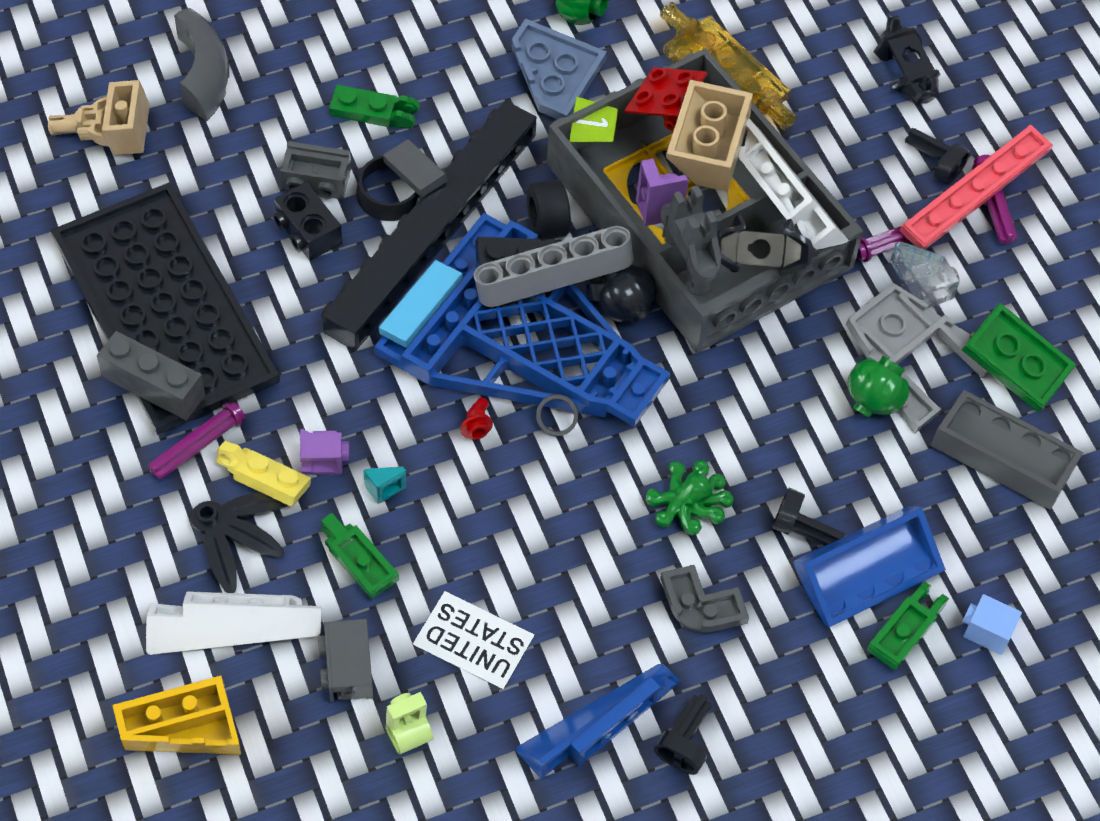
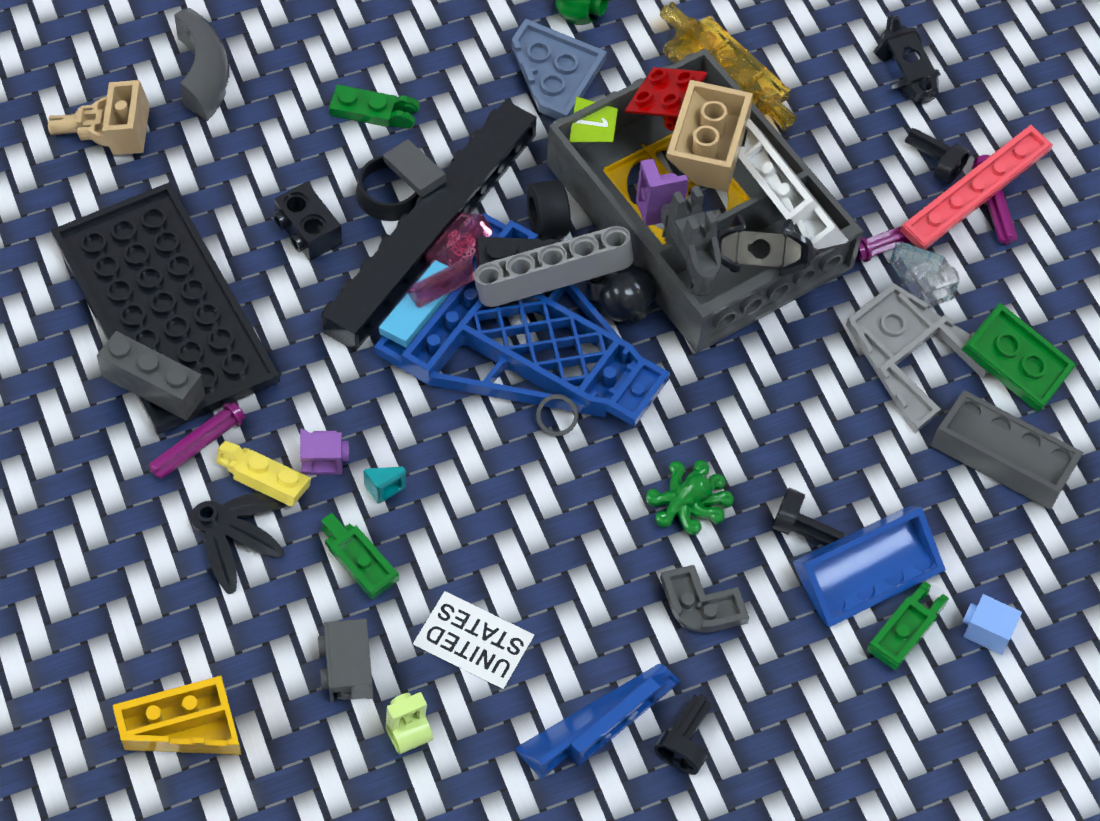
white wedge [146,592,322,655] -> none
dark grey hinge [280,141,351,200] -> none
red plate [460,398,493,440] -> none
green plant [848,356,909,418] -> none
none -> clear pink slope [408,256,474,308]
none -> clear pink slope [425,213,493,272]

